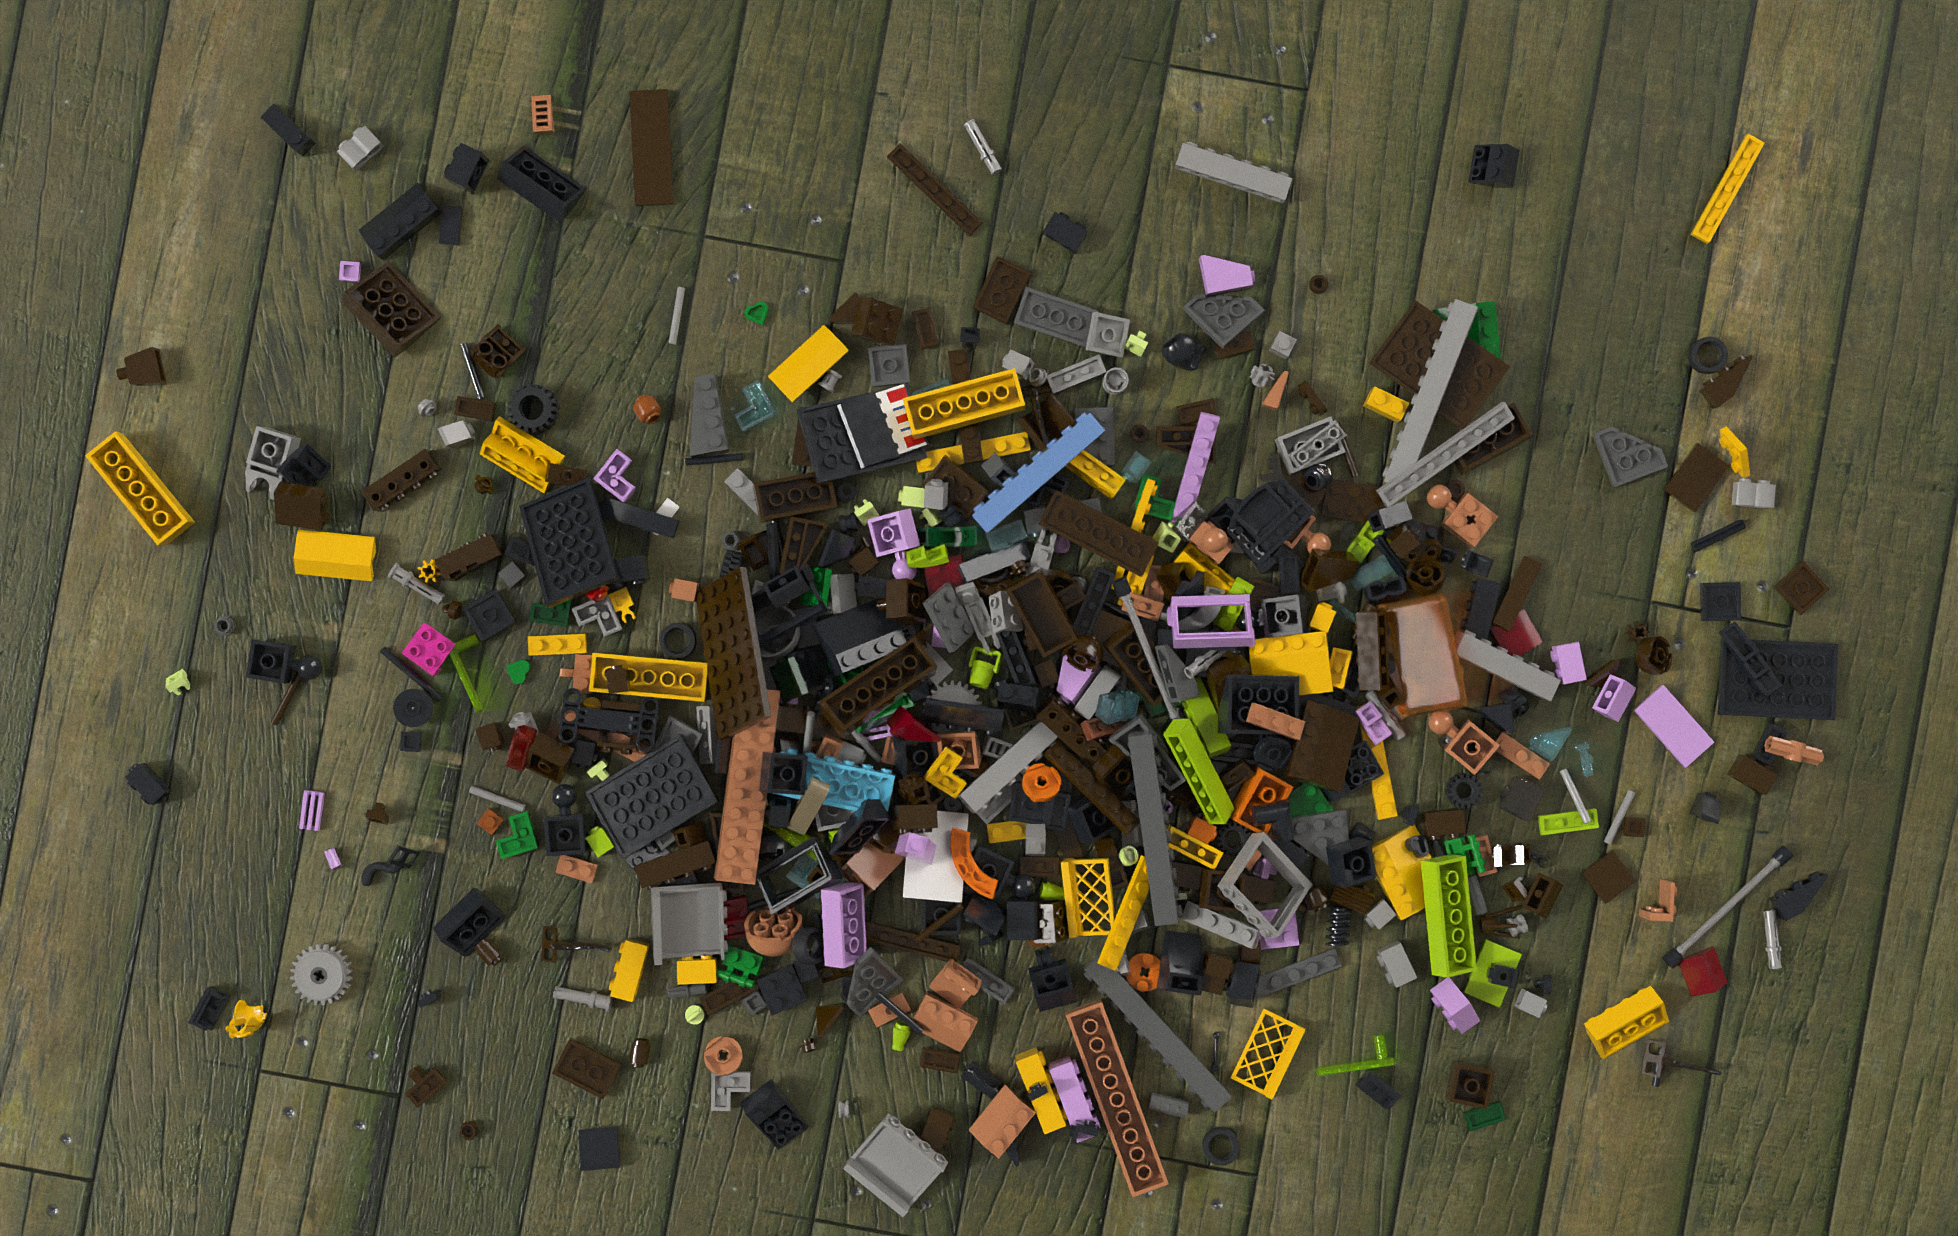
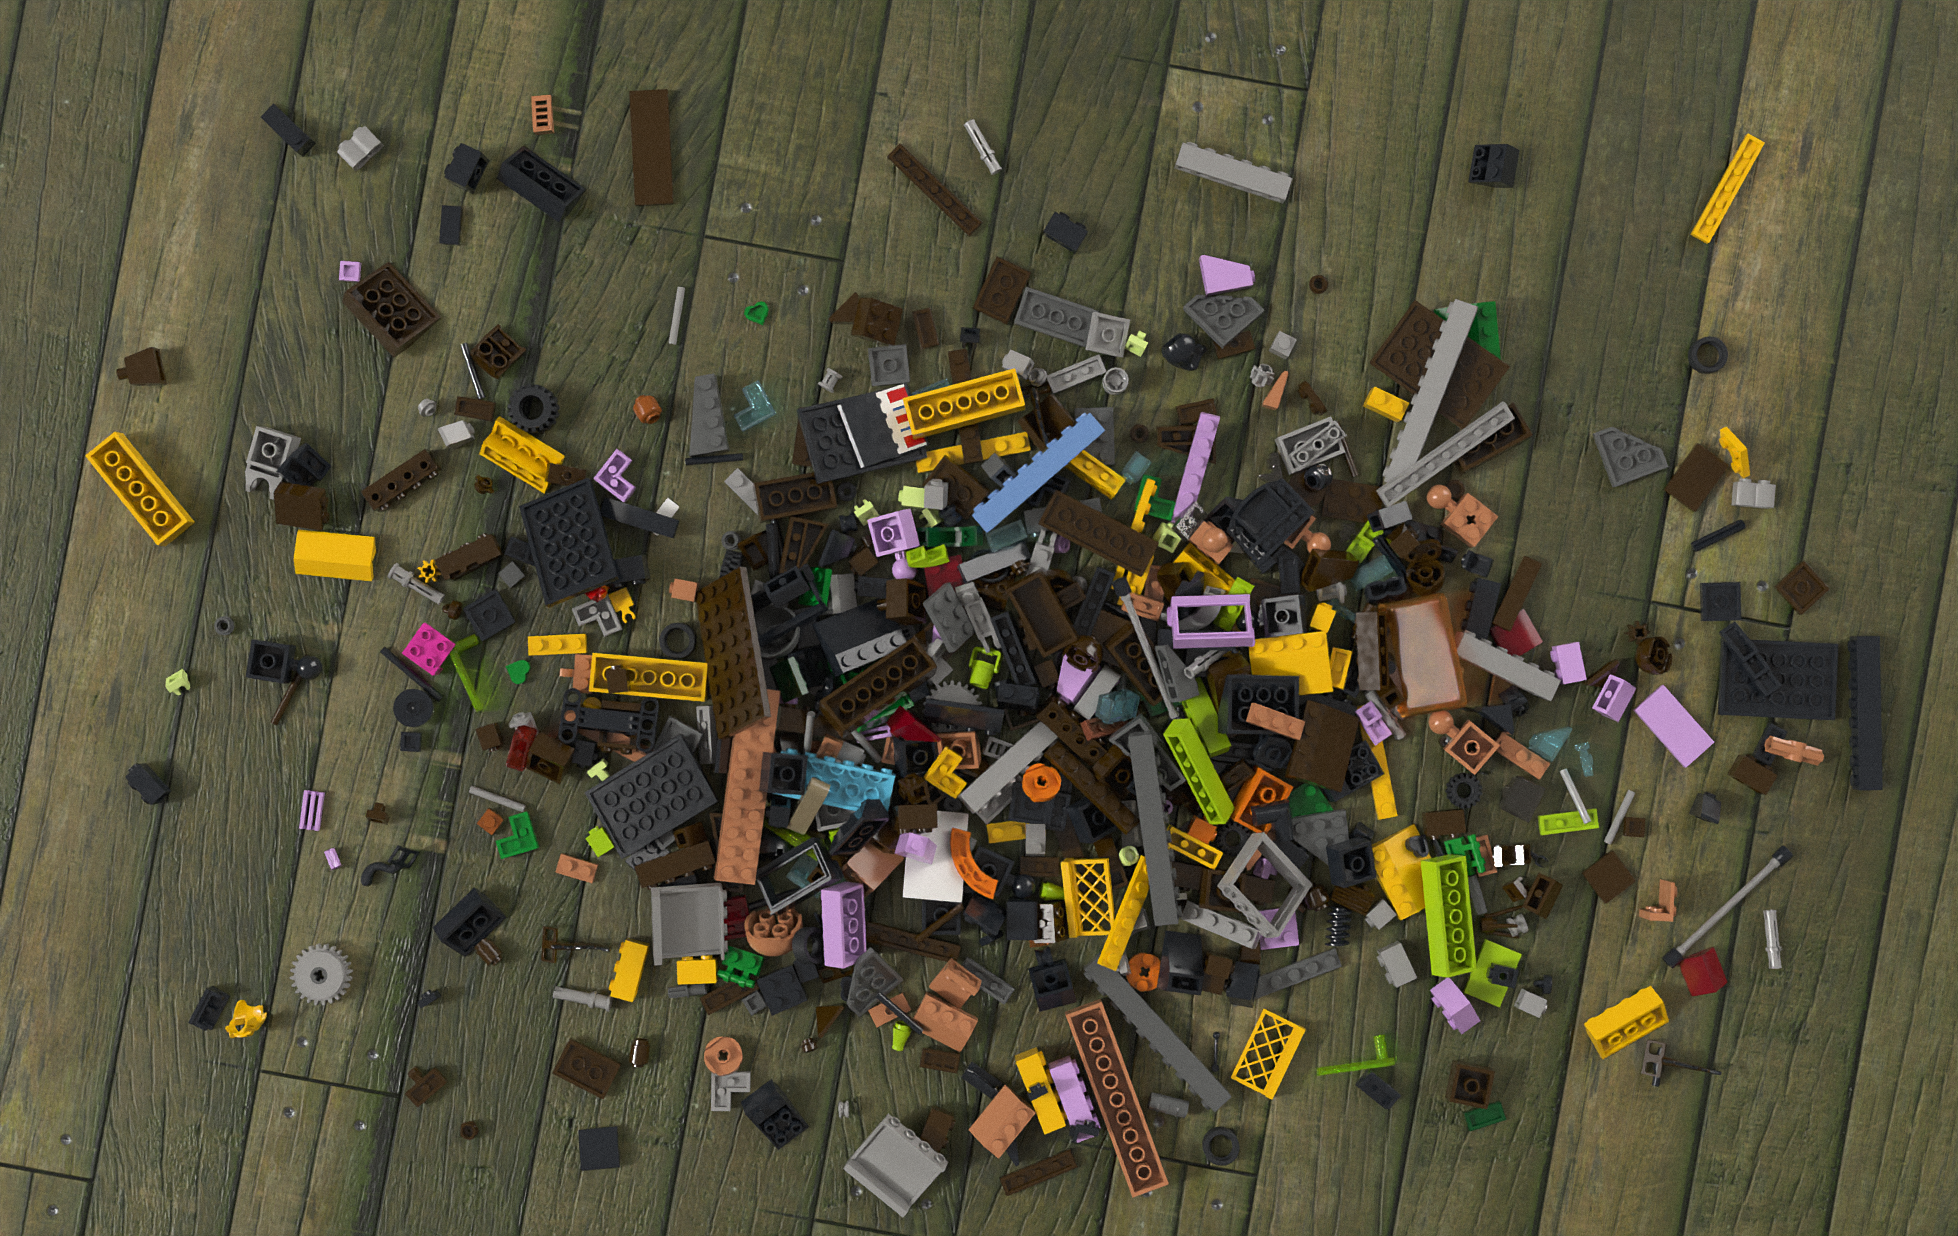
black slope [359,182,441,260] -> none
dark green plate [529,598,573,627] -> none
black brick [544,784,589,856] -> none
yellowish green tile [685,1004,705,1025] -> none
yellow slope [768,325,849,403] -> none
light grey bracket [989,591,1023,633] -> none
black plate [1401,805,1419,826] -> none
dark brown slope [1699,355,1753,409] -> none
black slope [1769,871,1828,921] -> none
none -> light grey plate [926,638,947,663]
none -> dark brown tile [999,1148,1078,1196]
none -> black brick [1847,636,1883,790]

